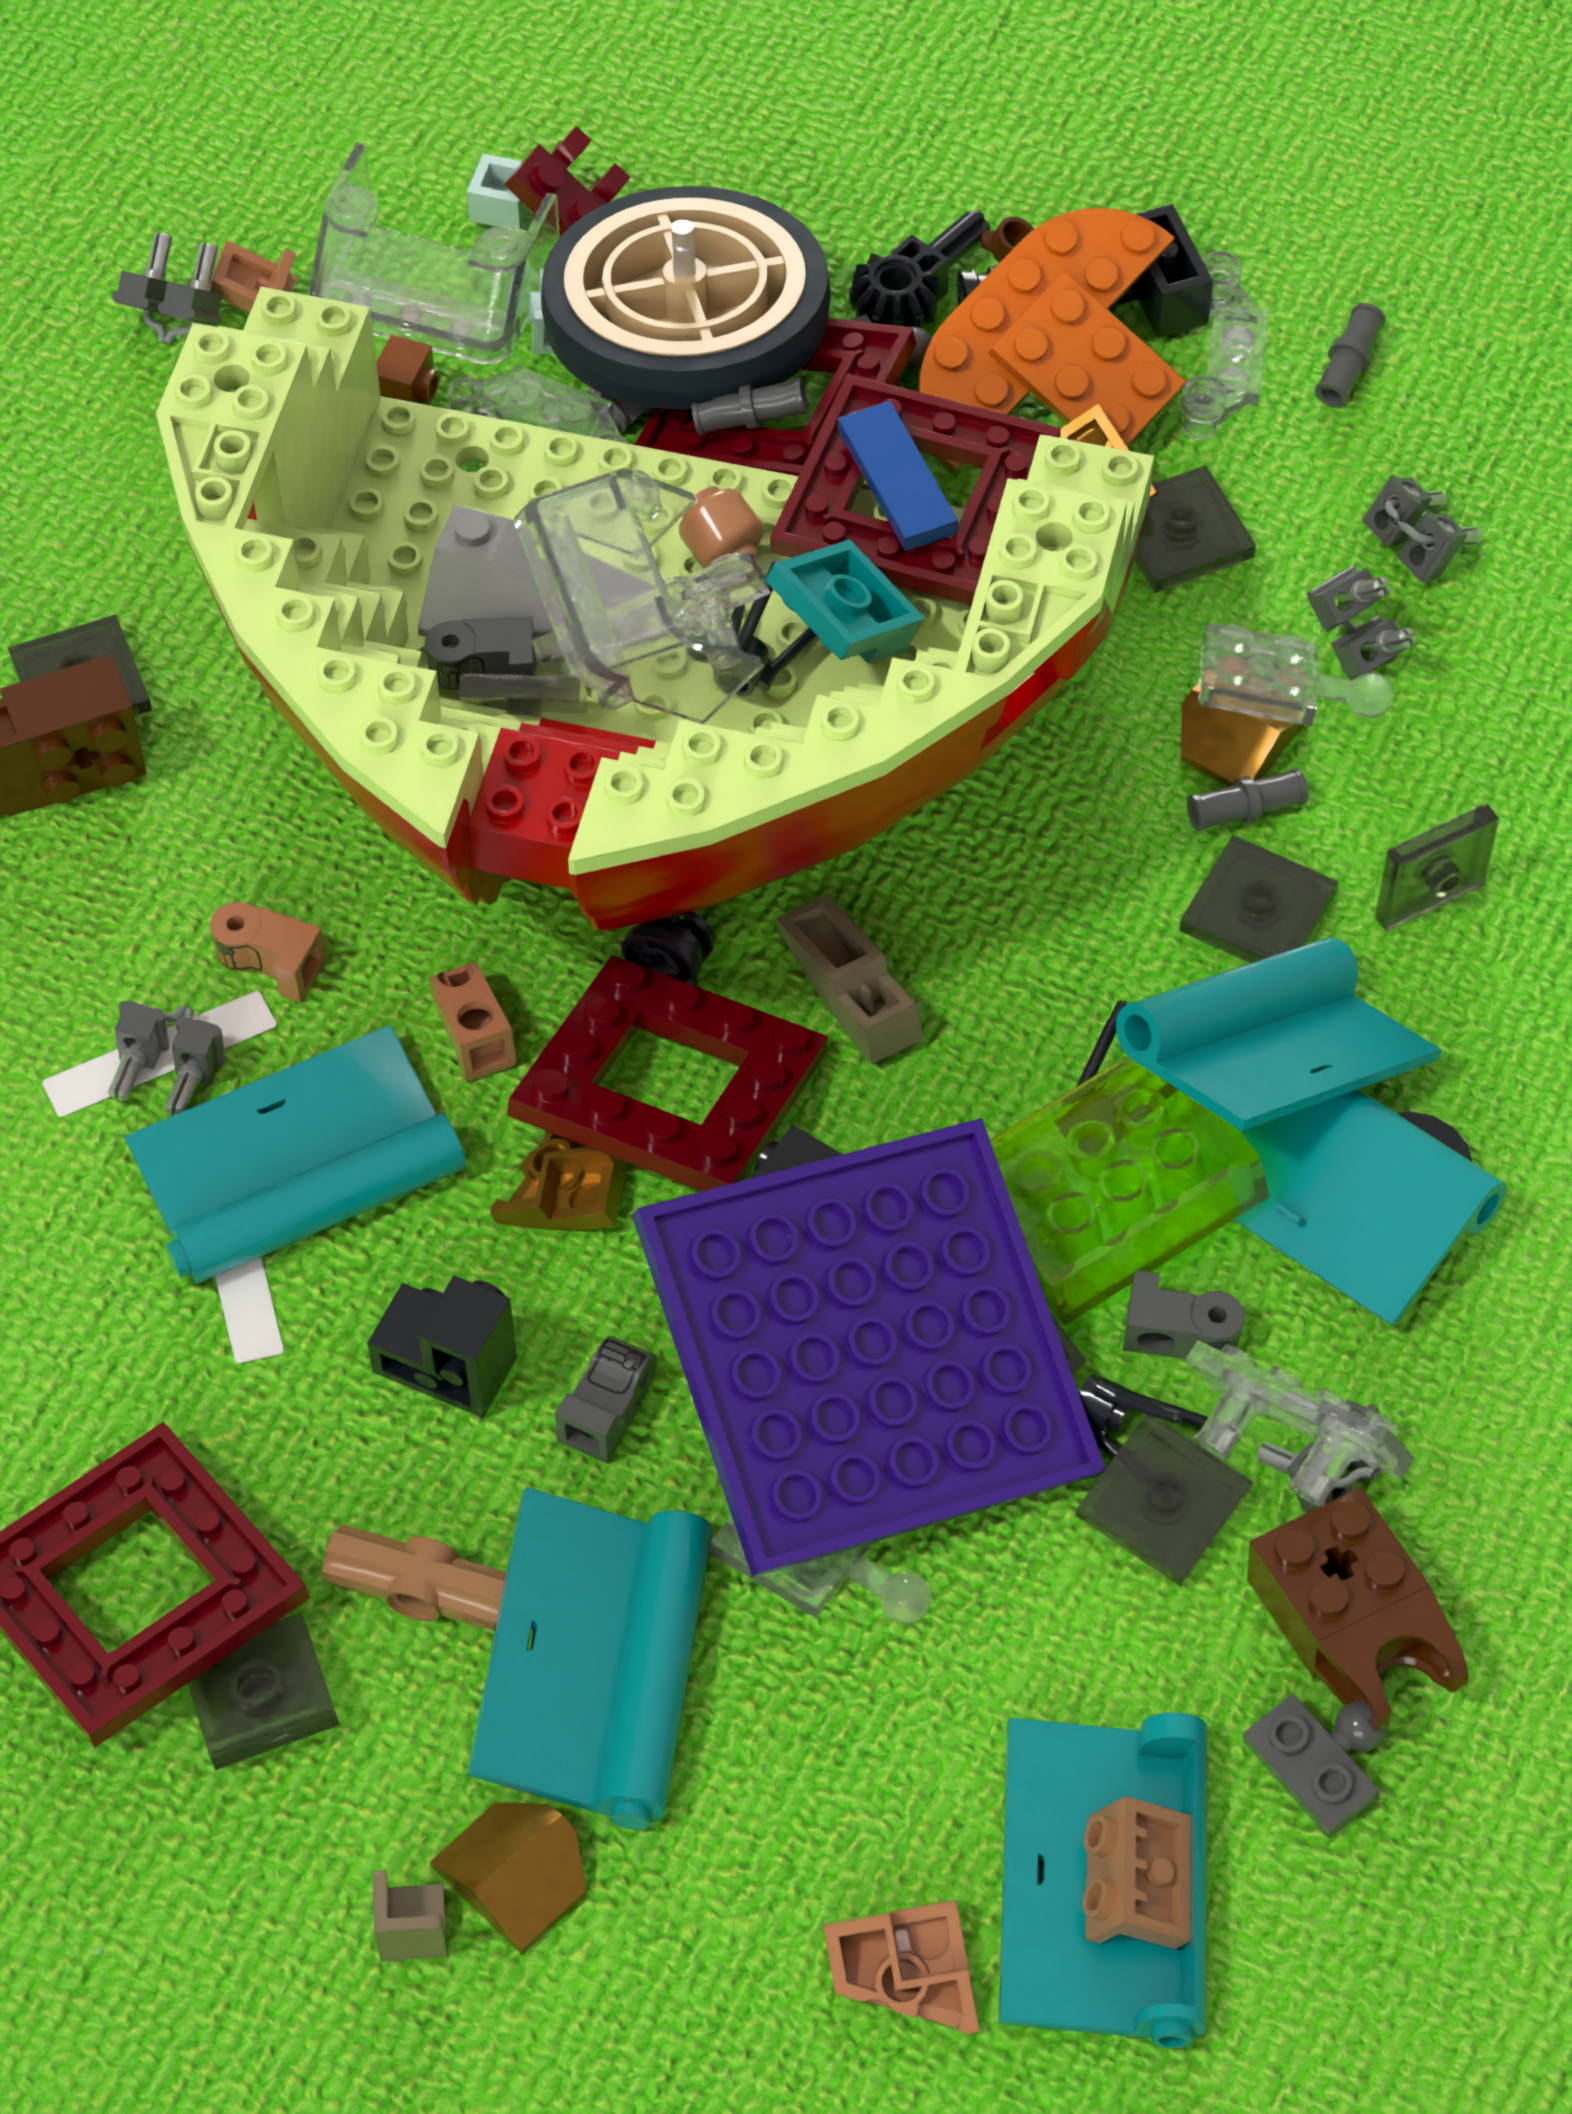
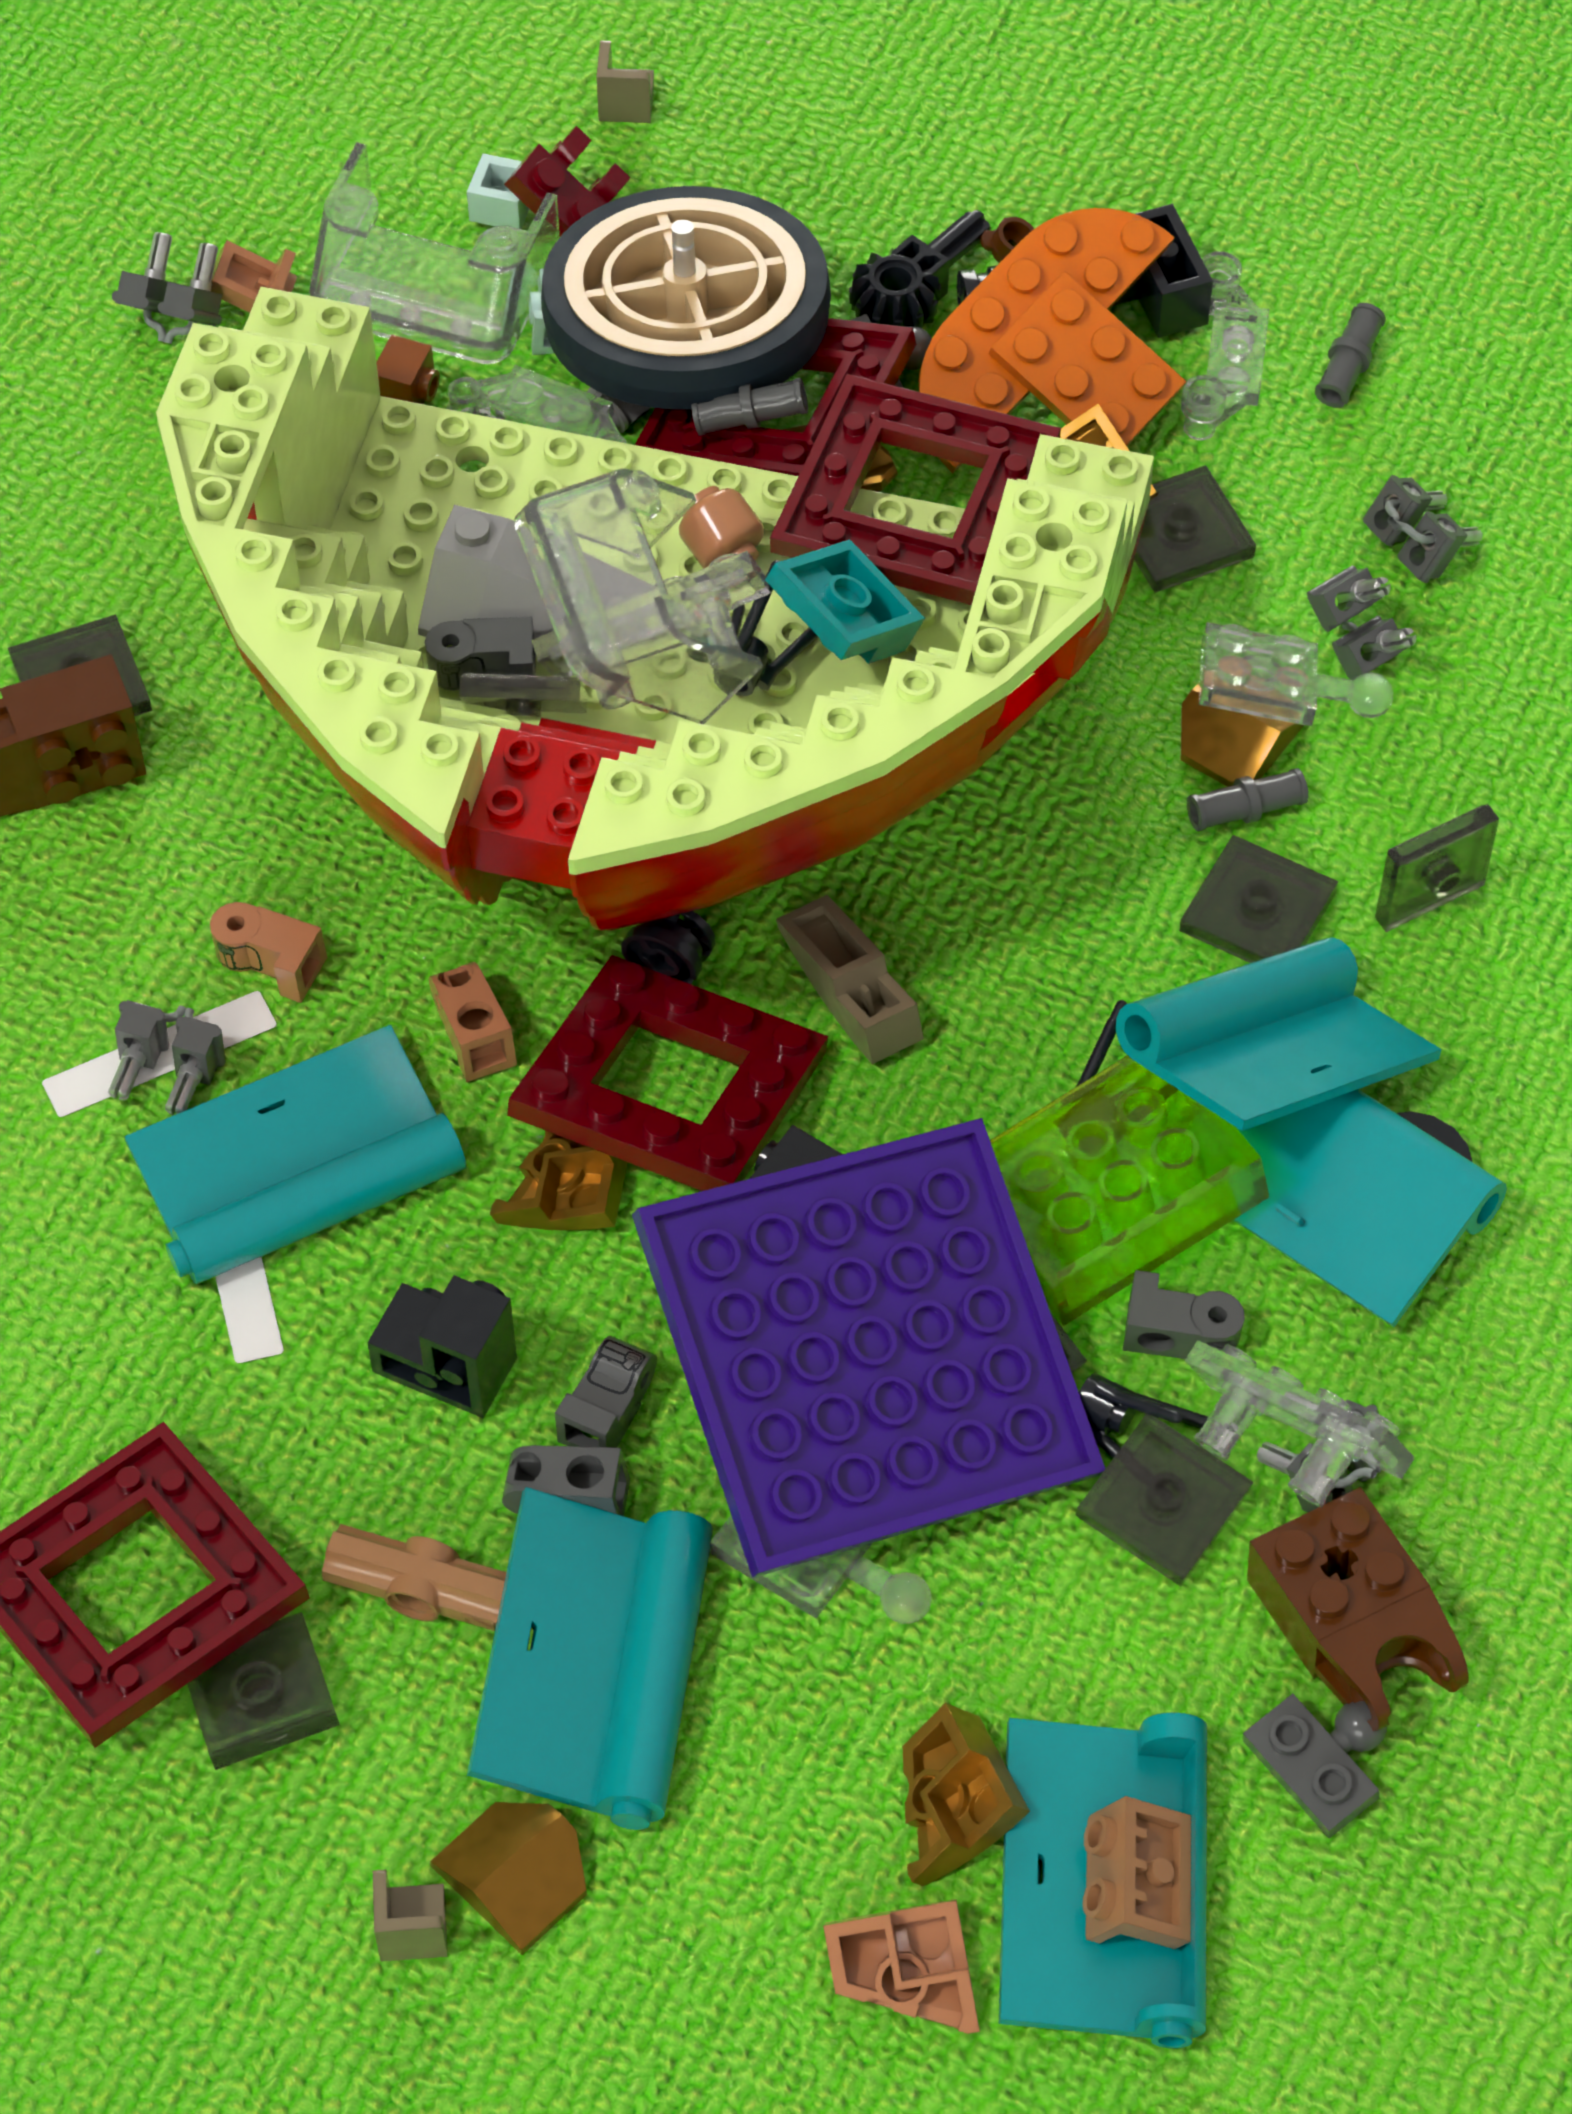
blue tile [838,401,958,551] -> none
none -> dark grey leg [502,1445,630,1516]
none -> dark tan panel [596,40,654,123]
none -> pearl gold slope [902,1703,1030,1886]

